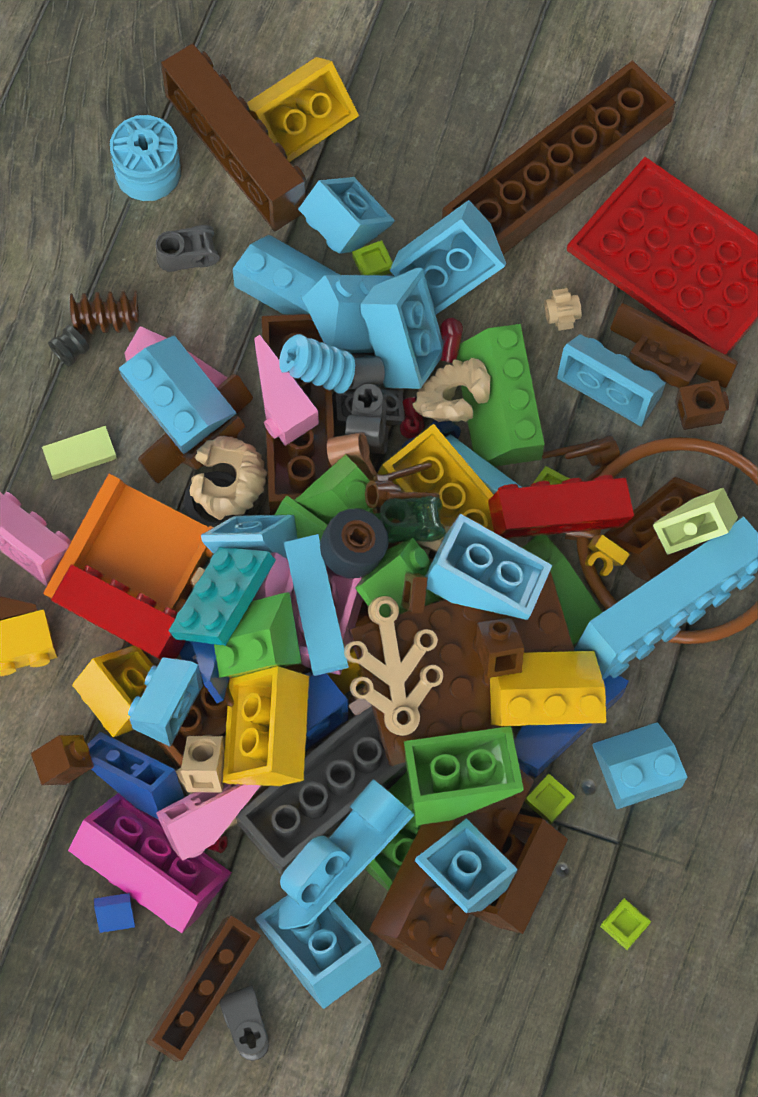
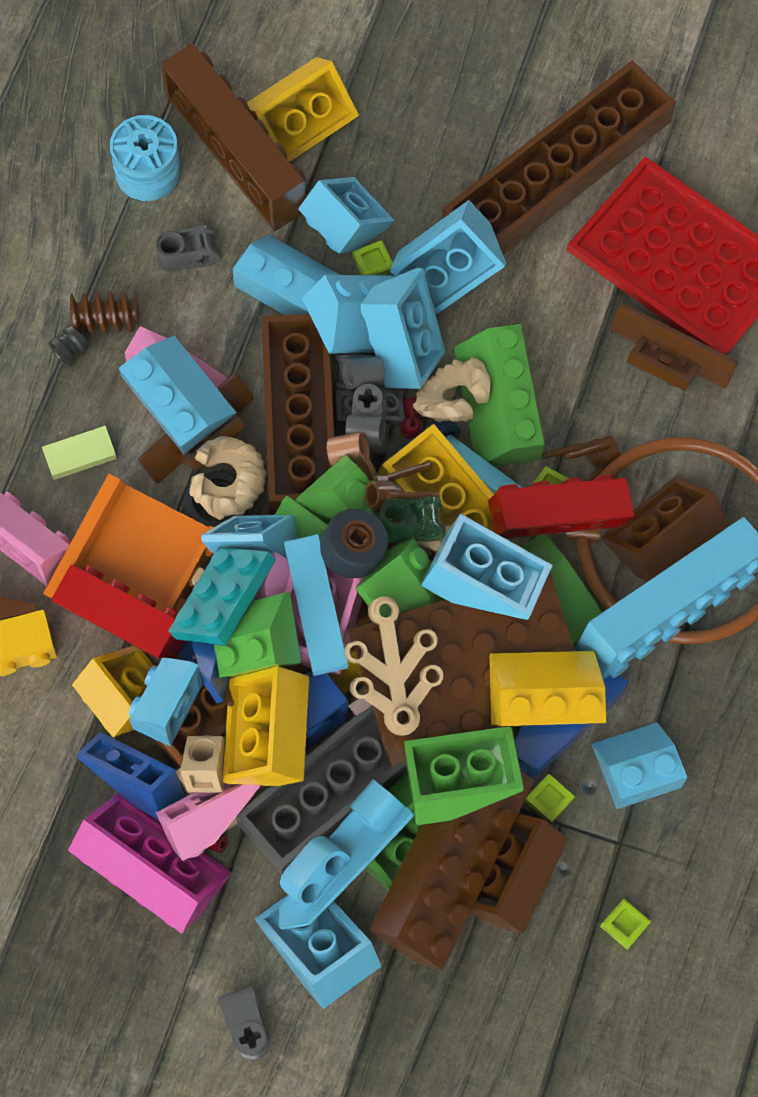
reddish brown brick [31,735,94,785] -> none
blue tile [94,893,135,933] -> none
reddish brown brick [145,915,261,1062] -> none
bright pink slope [254,335,319,446] -> none
medium azure piece [279,334,355,394] -> none
reddish brown tile [401,572,428,613] -> none
medium azure slope [415,818,518,913] -> none
dark red arm [440,317,463,363] -> none
reddish brown brick [475,617,524,678] -> none
tan gear [544,288,582,331] -> none
medium azure slope [557,334,666,427] -> none
yellow tile [585,535,630,576] -> none
yellowish green slope [653,487,738,555] -> none
reddish brown brick [675,380,729,430] -> none

